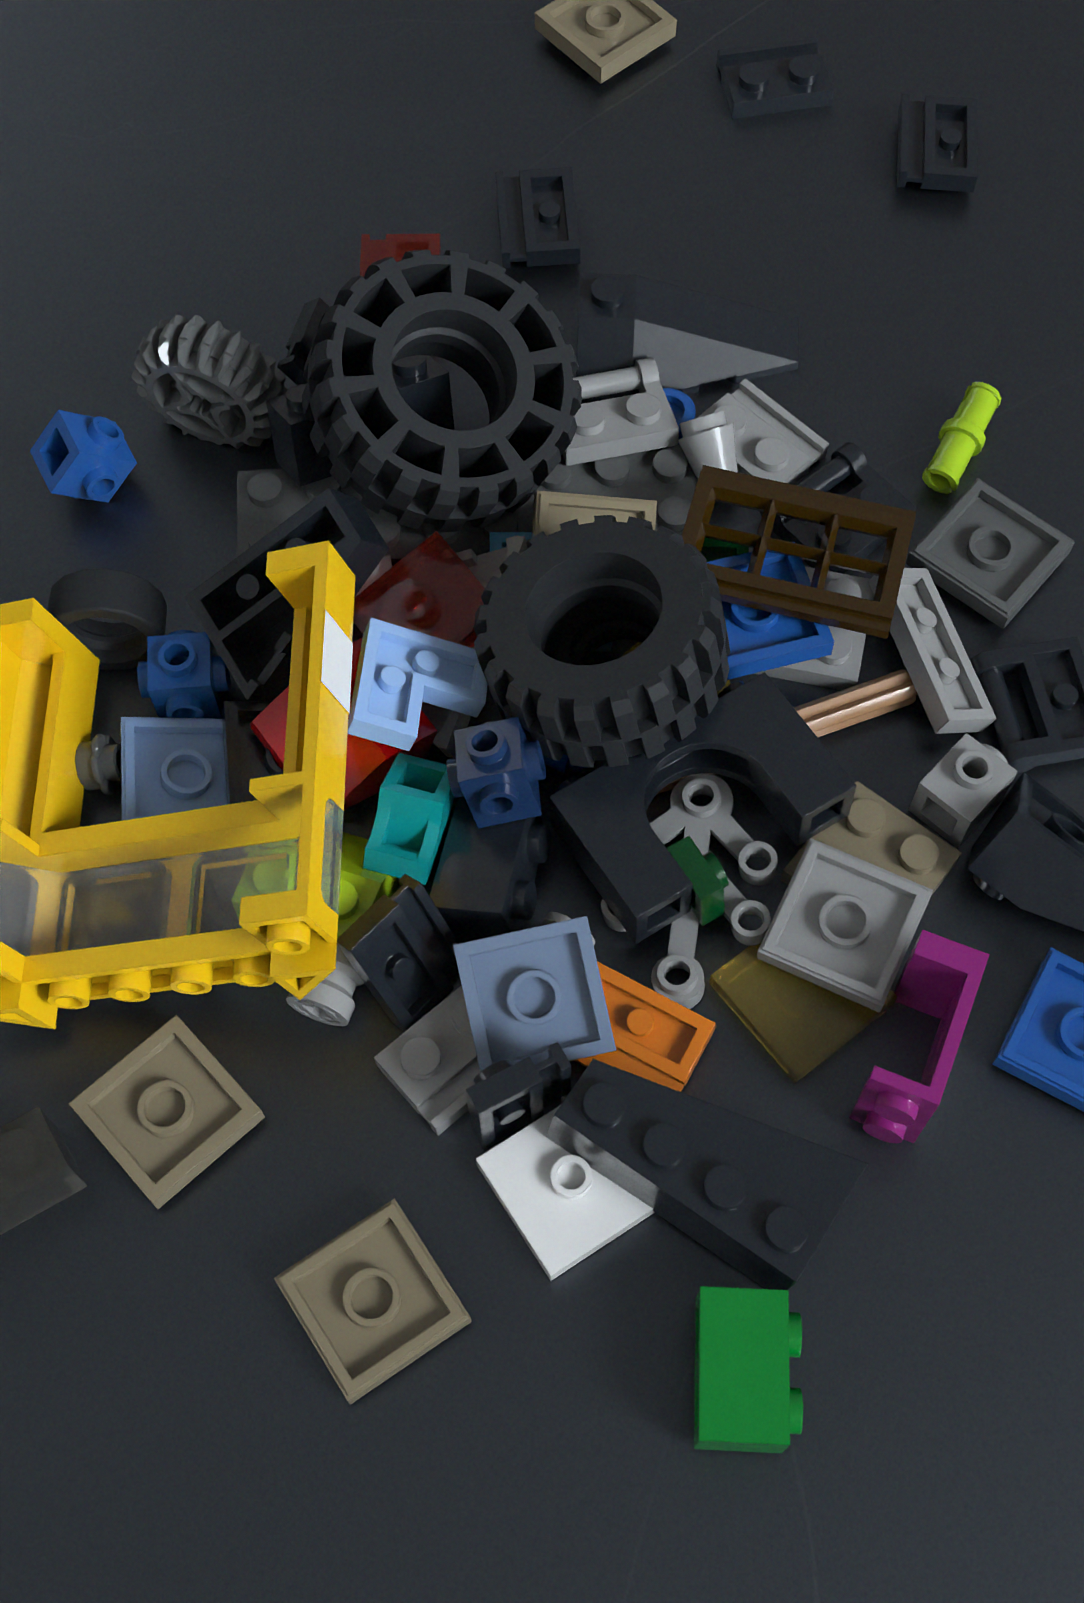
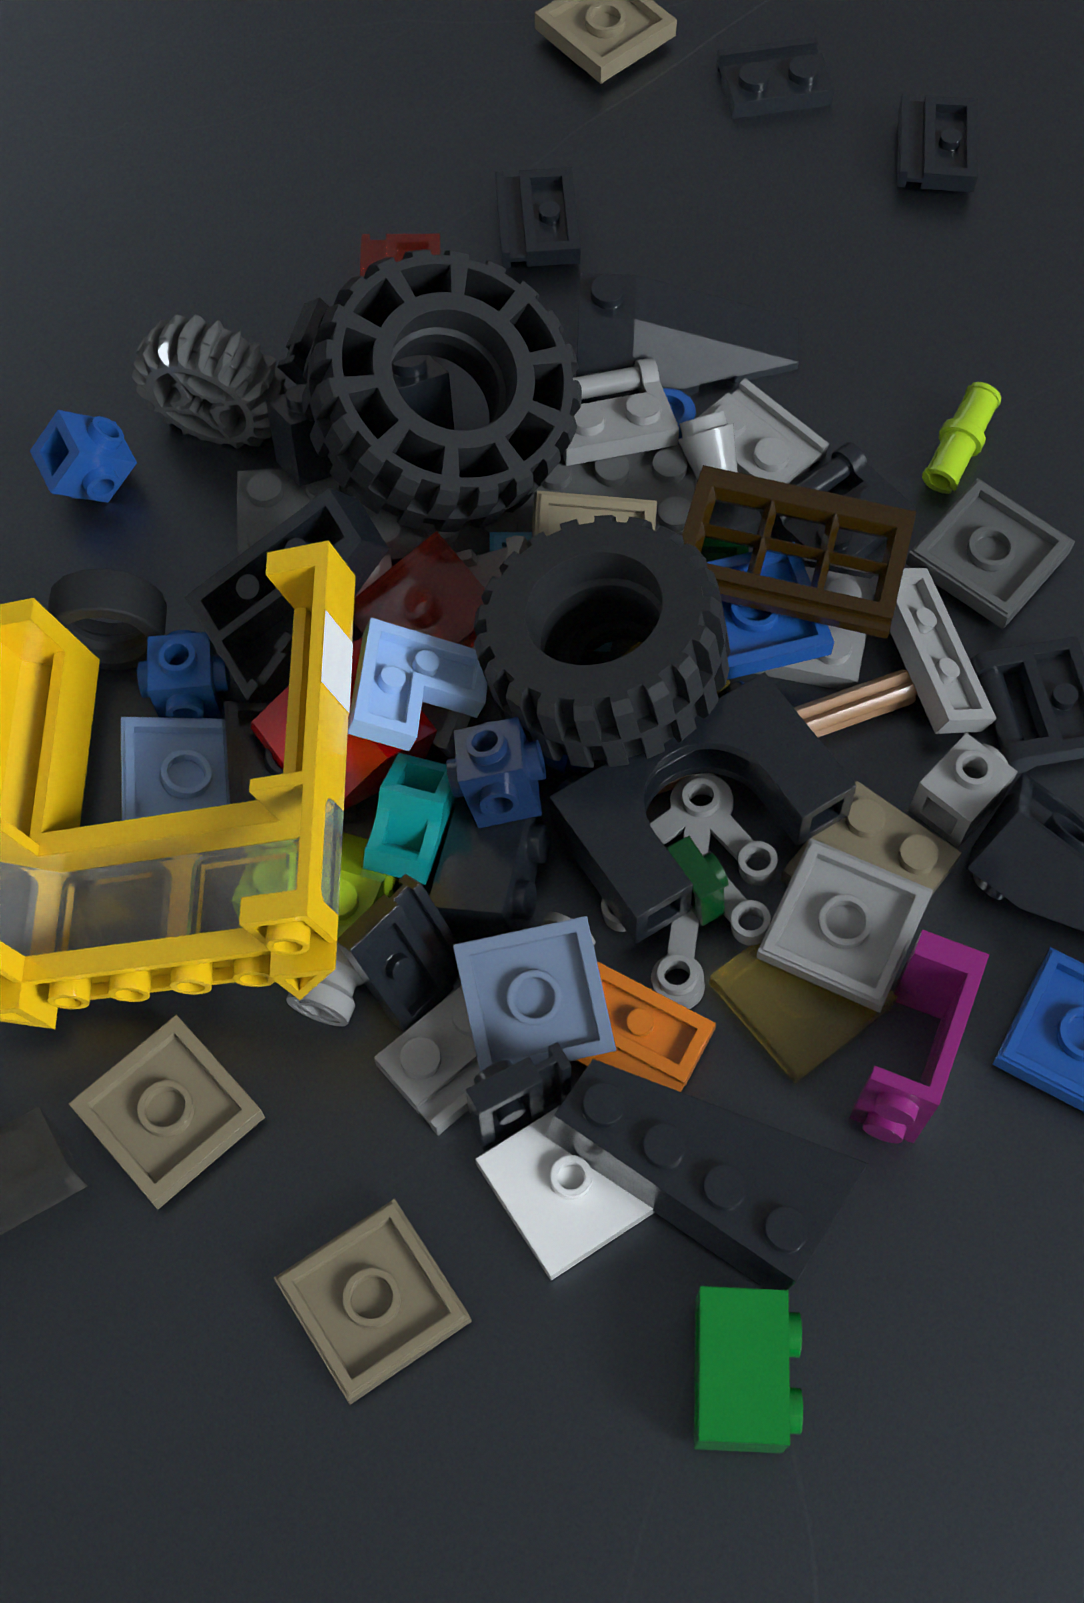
dark grey plate [75,734,121,795] -> none

